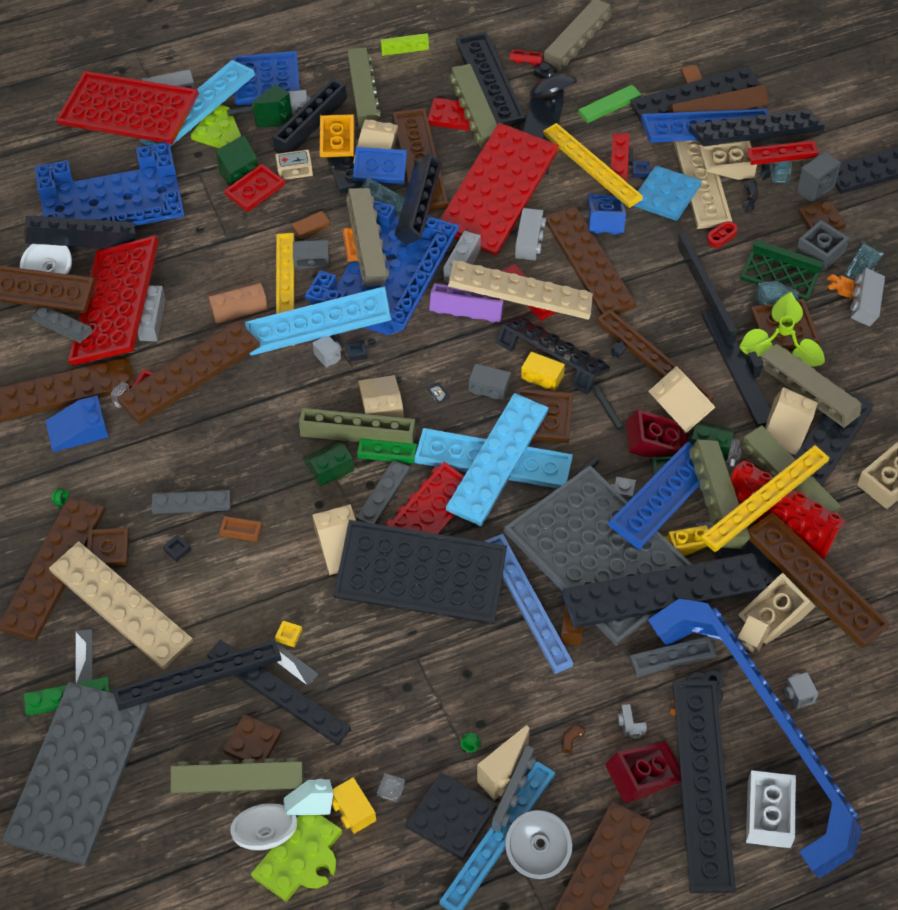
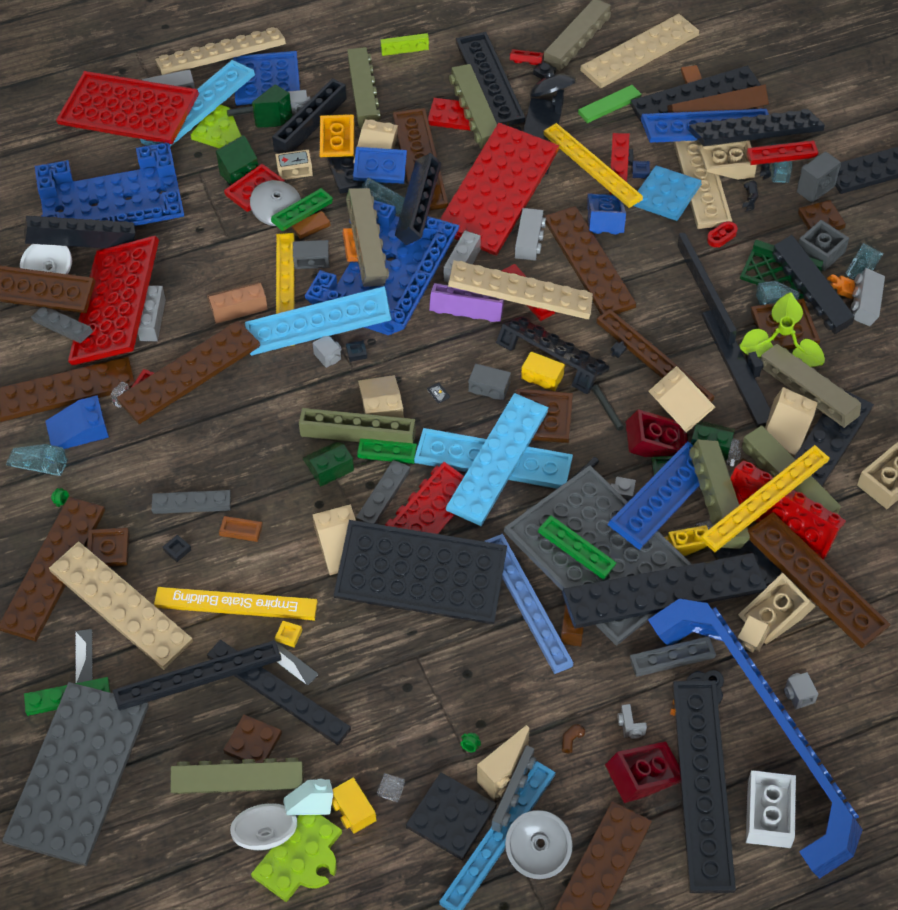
none -> clear light blue slope [6,444,68,476]
none -> yellow tile [154,587,318,620]
none -> tan plate [155,27,286,75]
none -> light grey dish [250,180,301,226]
none -> green plate [271,188,333,231]
none -> green plate [538,515,617,580]
none -> tan plate [580,14,699,88]
none -> black brick [772,235,855,335]

